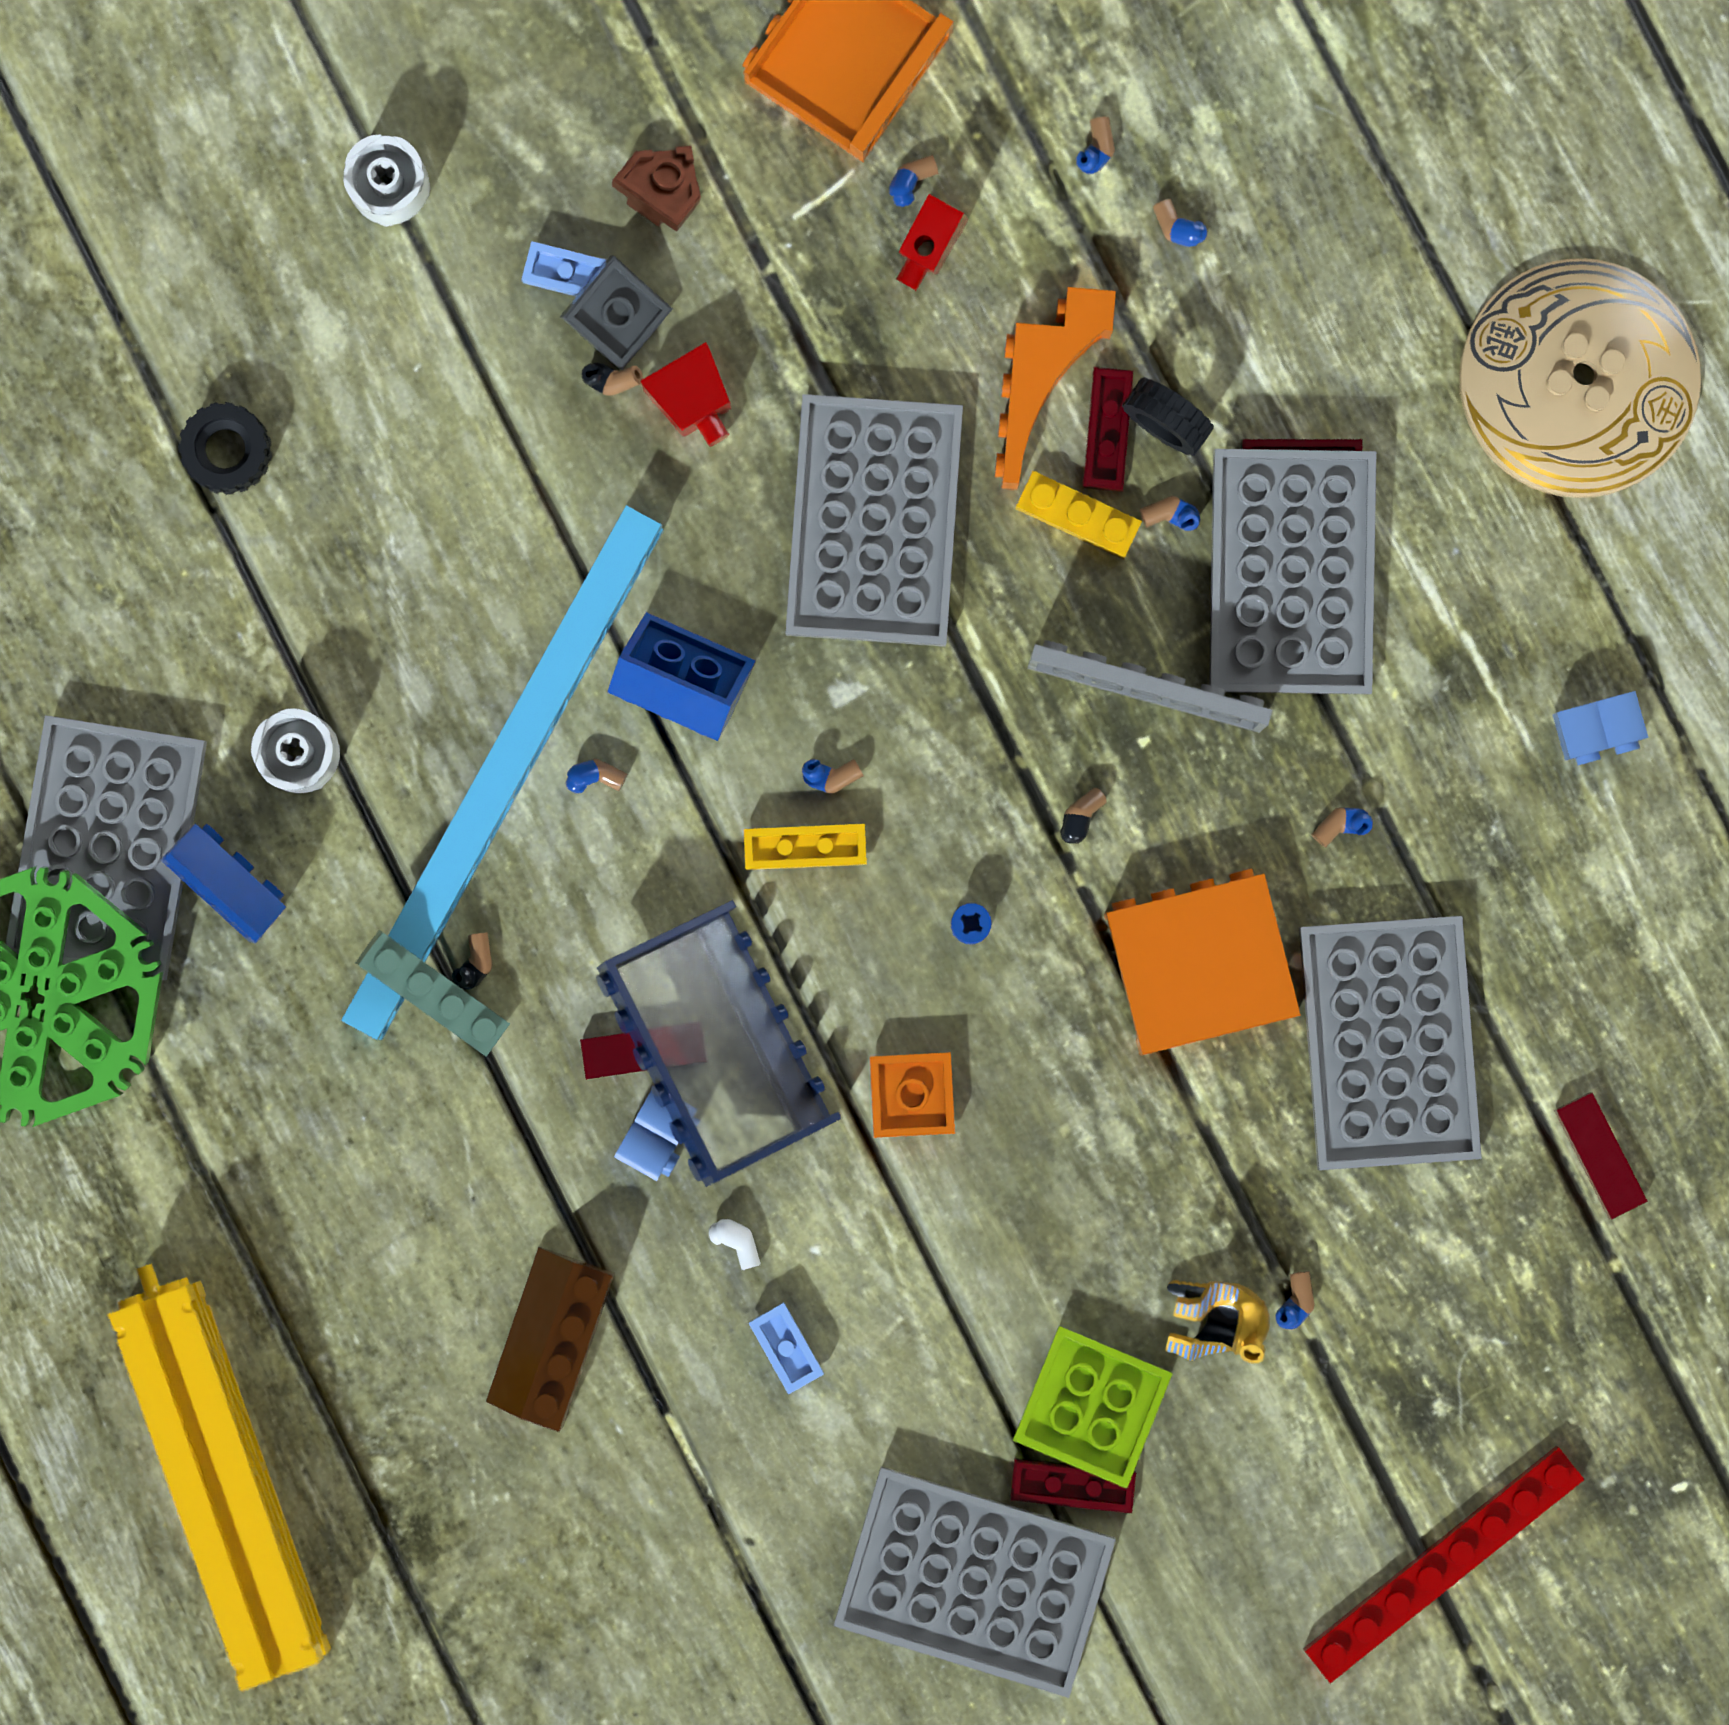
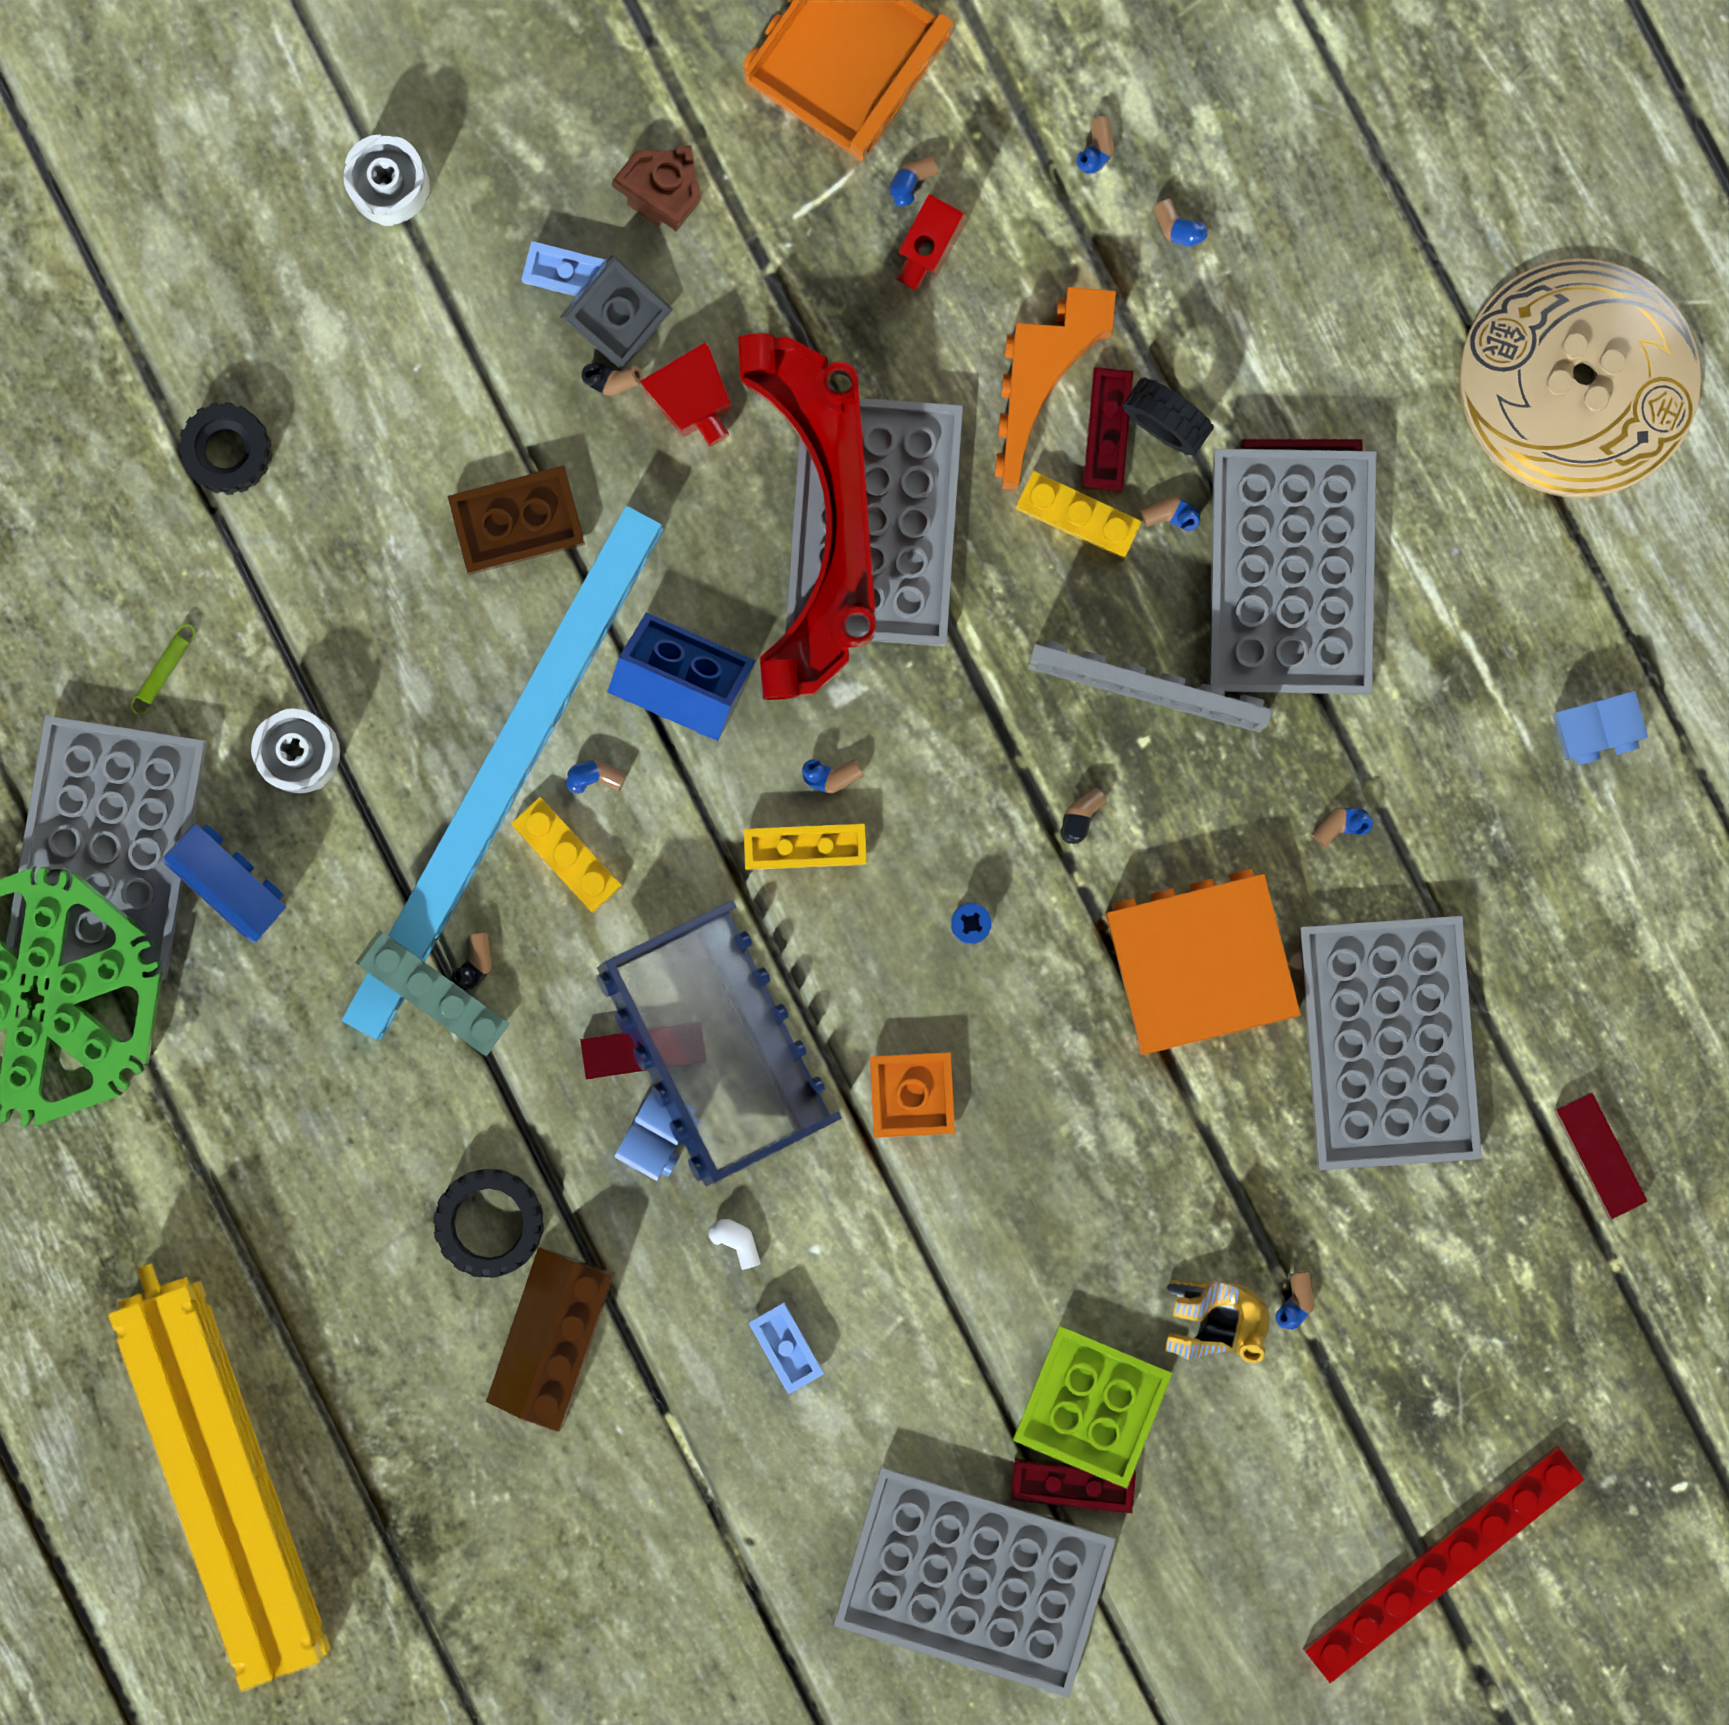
none -> lime piece [131,624,195,715]
none -> black tyre [433,1169,544,1278]
none -> reddish brown plate [447,465,586,575]
none -> yellow plate [511,797,623,913]
none -> red panel [737,333,876,700]

